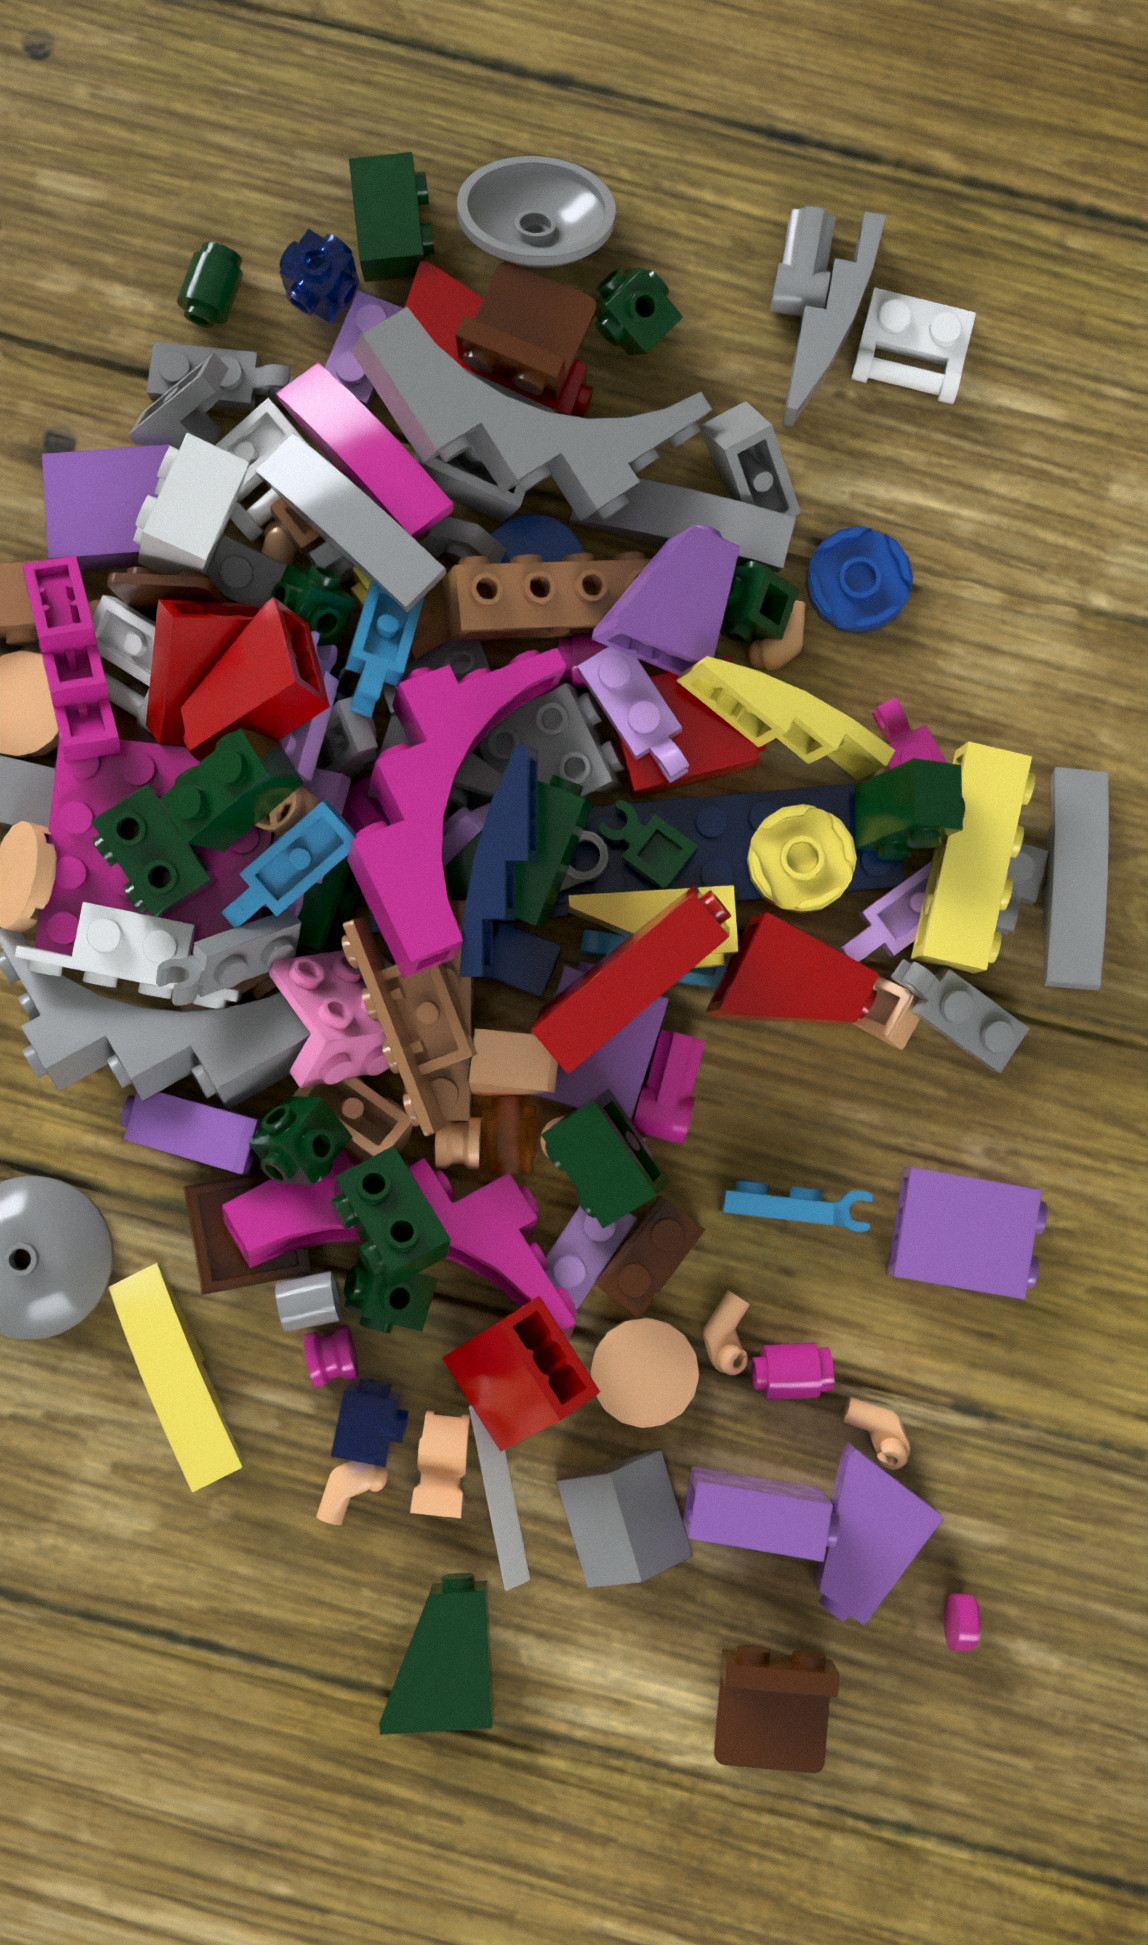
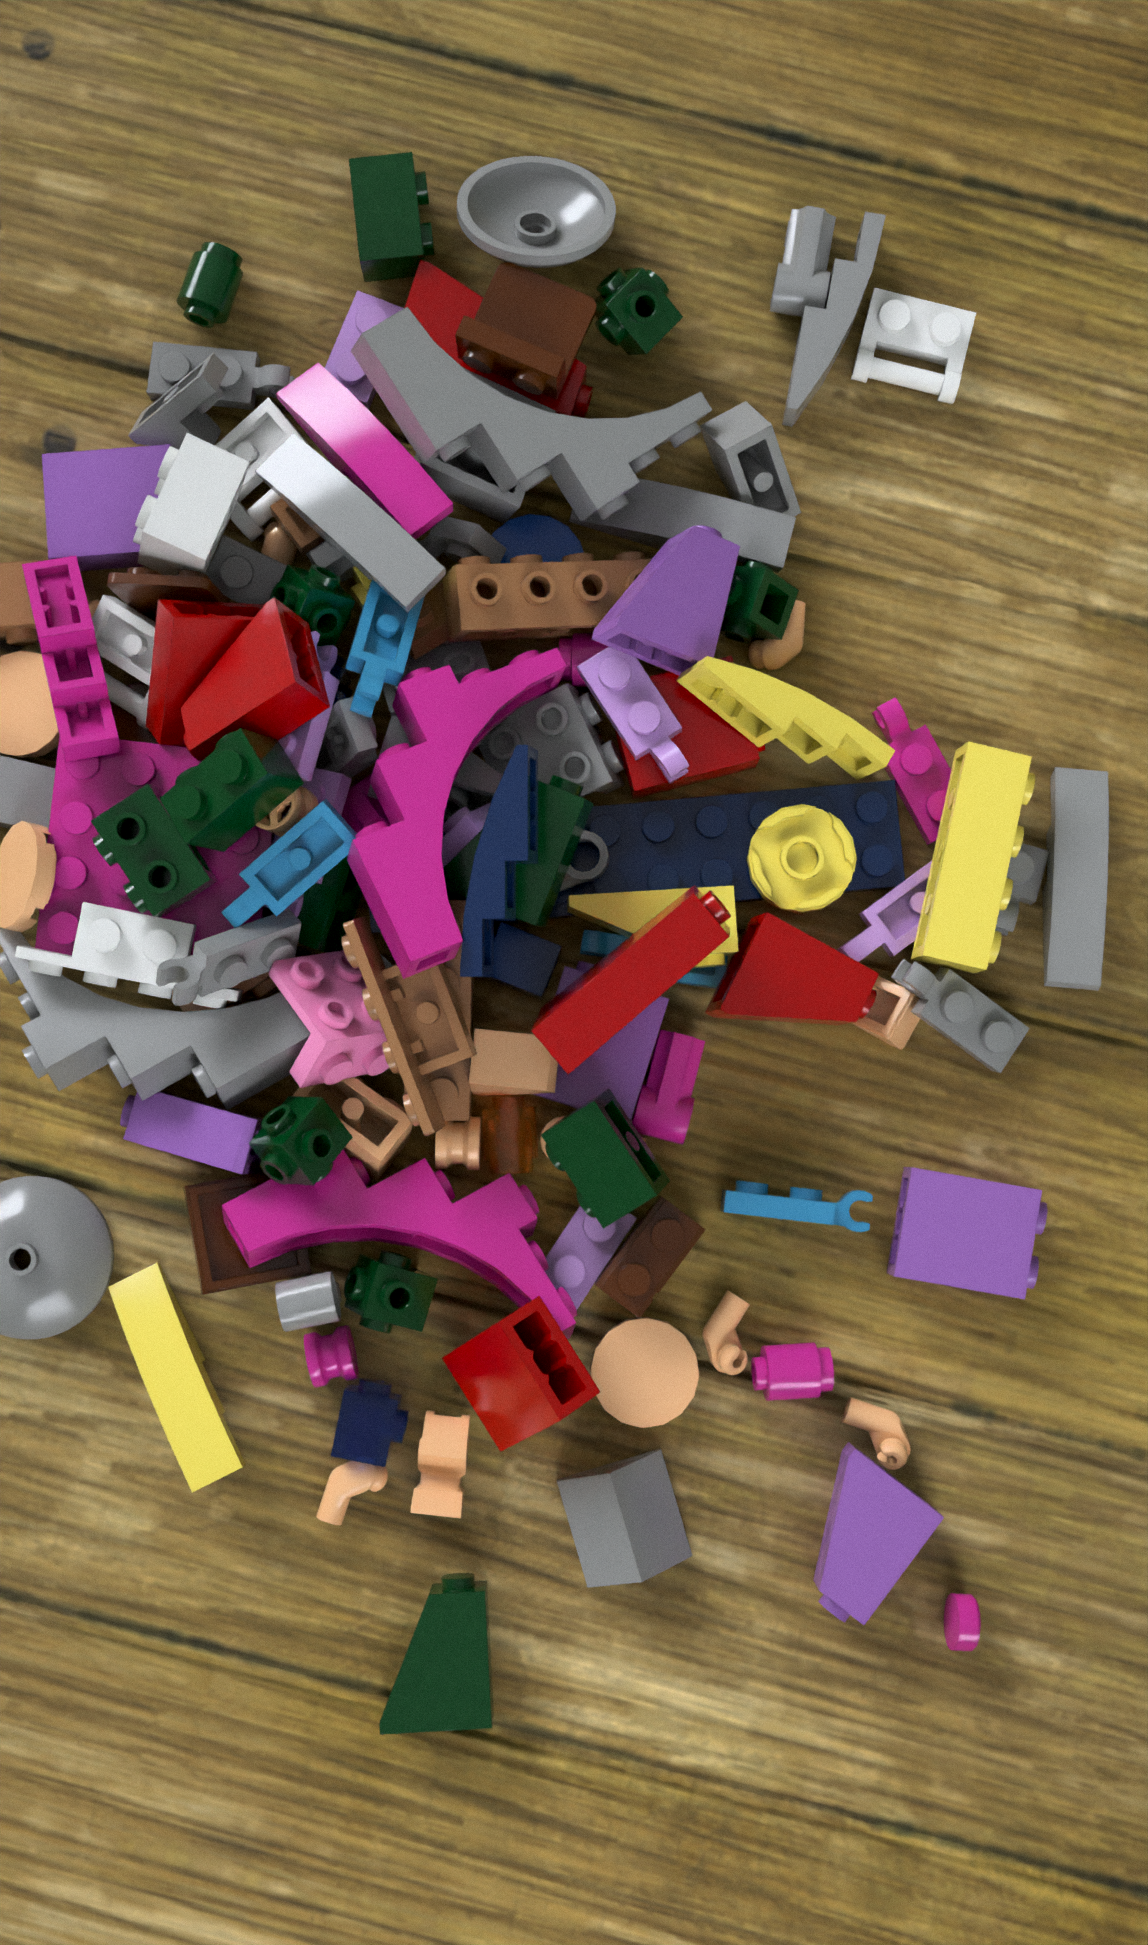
clear blue brick [279,228,359,324] -> none
dark green brick [330,1145,451,1289] -> none
white sticker [469,1405,530,1591] -> none
dark green plate [597,800,699,890] -> none
medium lavender brick [683,1466,840,1562] -> none
reddish brown bracket [714,1645,840,1773] -> none
blue tile [805,526,913,634] -> none
dark green brick [855,758,965,860] -> none

